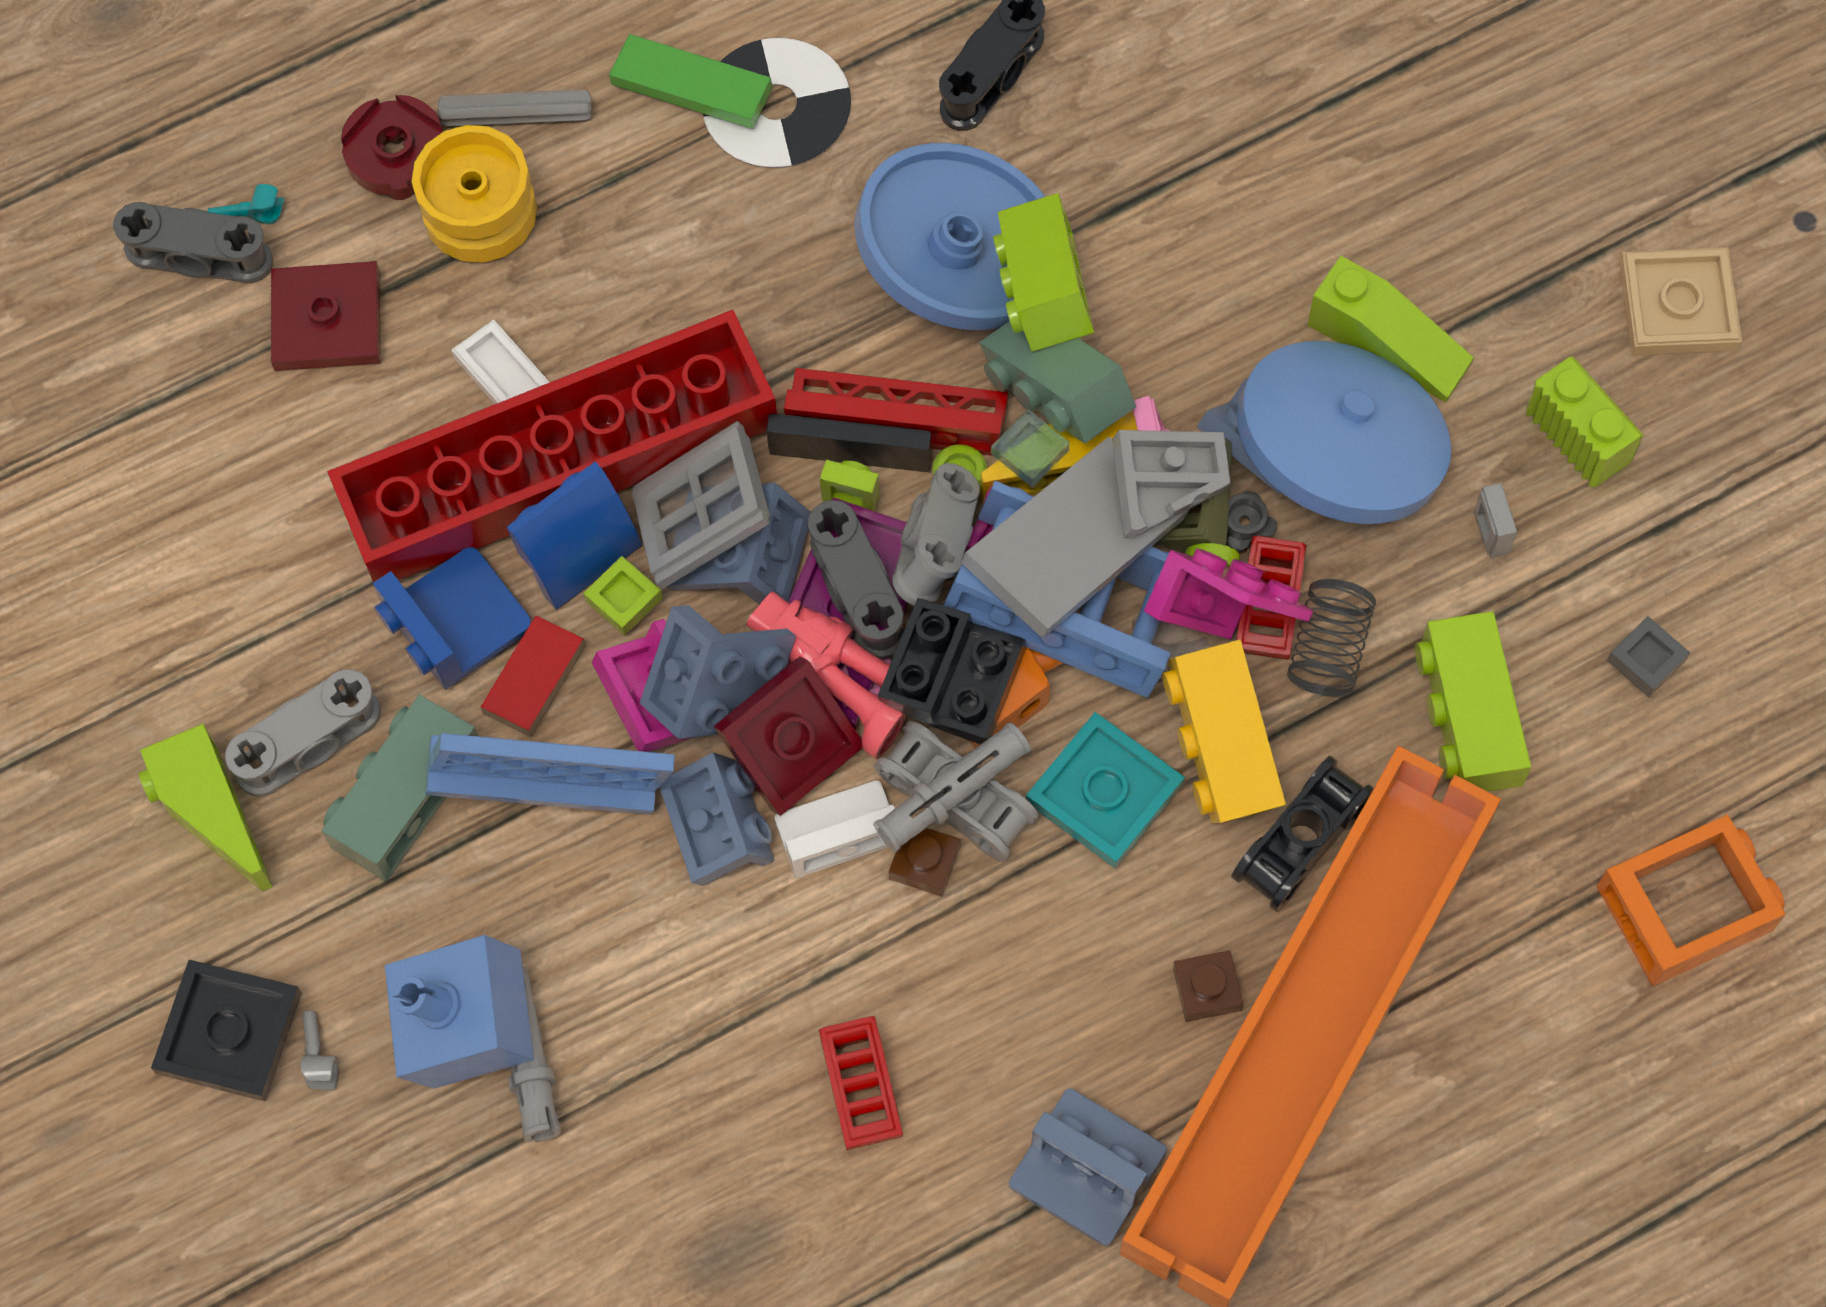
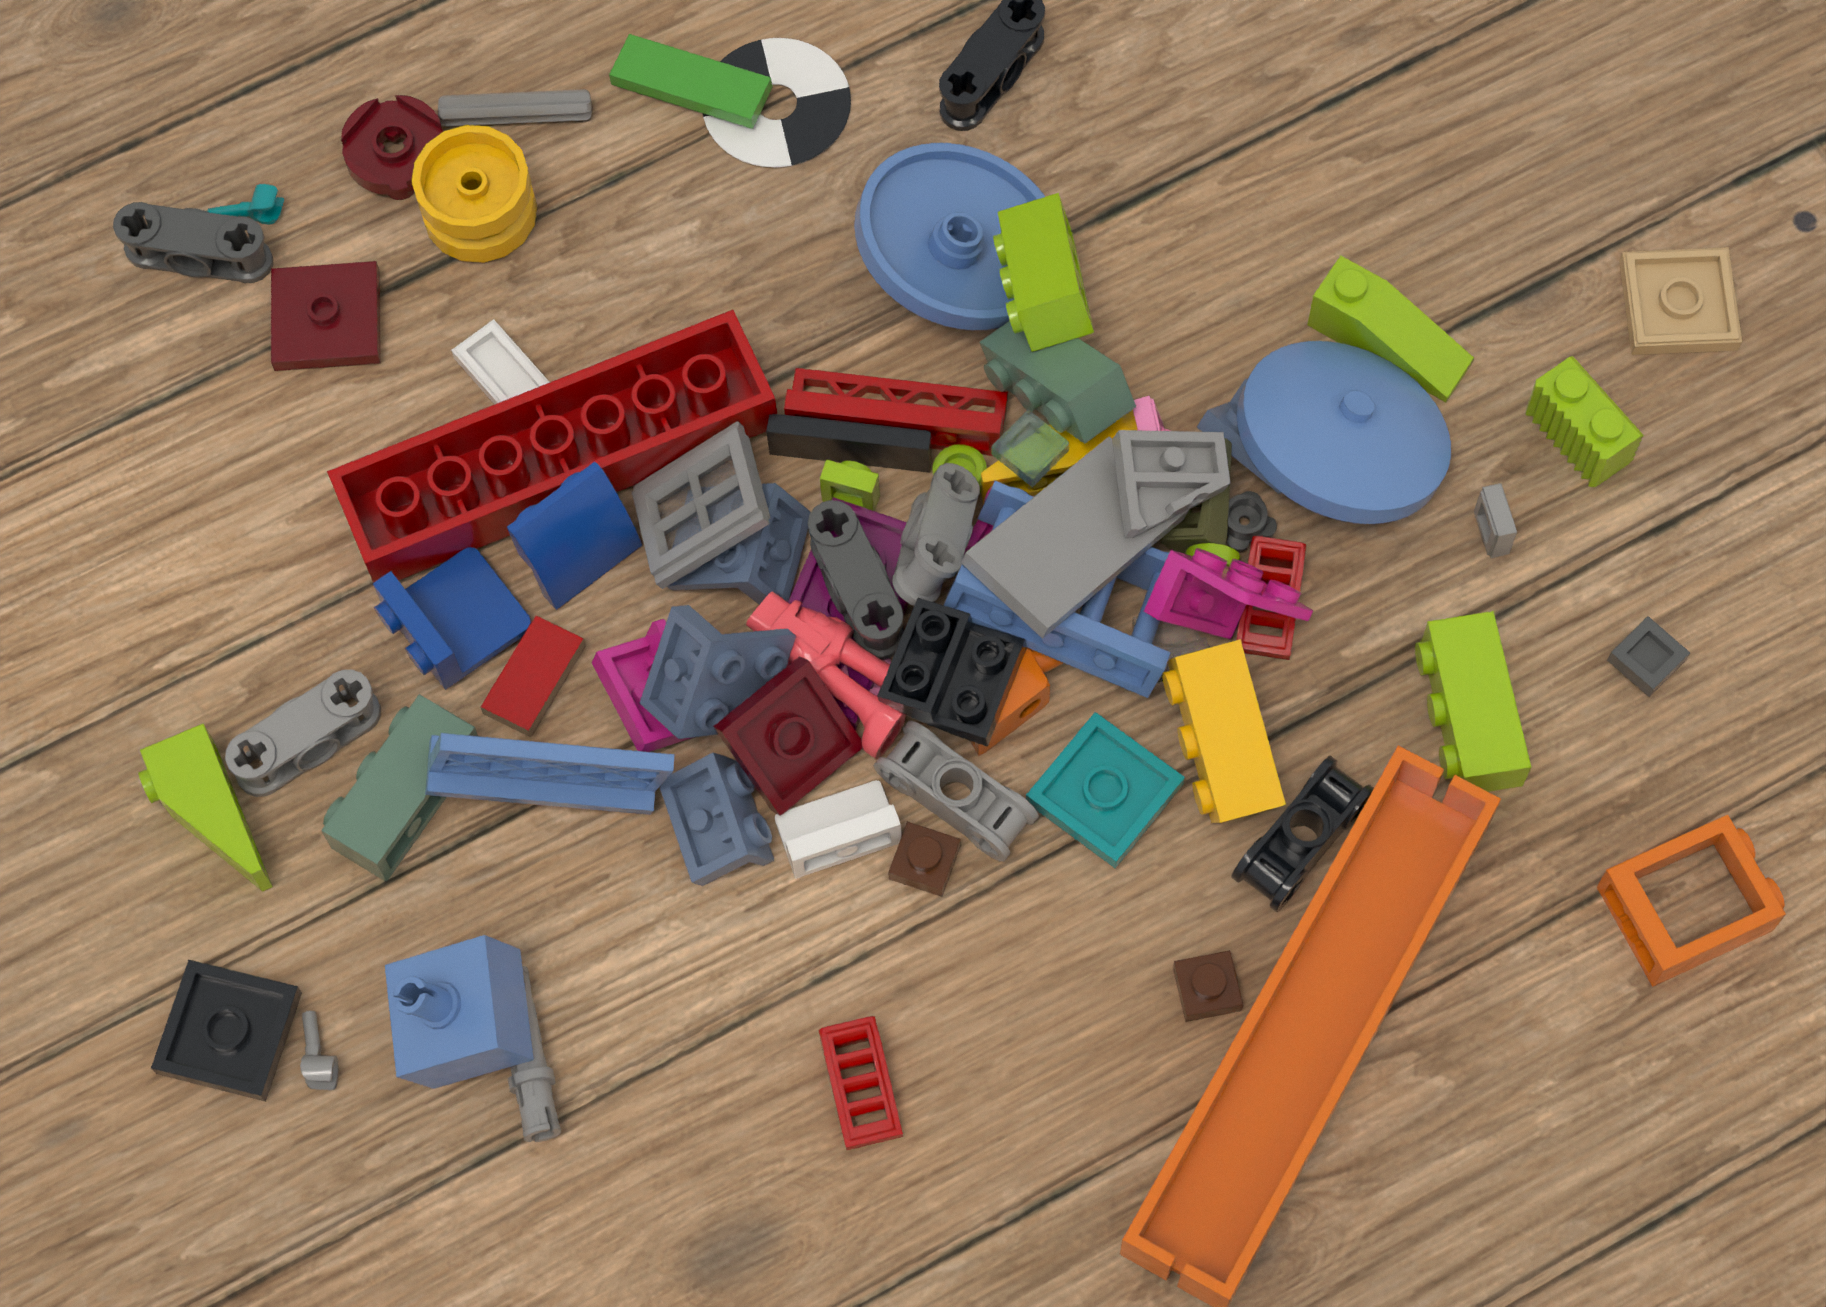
lime plate [583,556,663,636] -> none
light grey pin [873,722,1031,852] -> none
sand blue bracket [1009,1089,1167,1247] -> none
dark grey piece [1287,579,1376,697] -> none

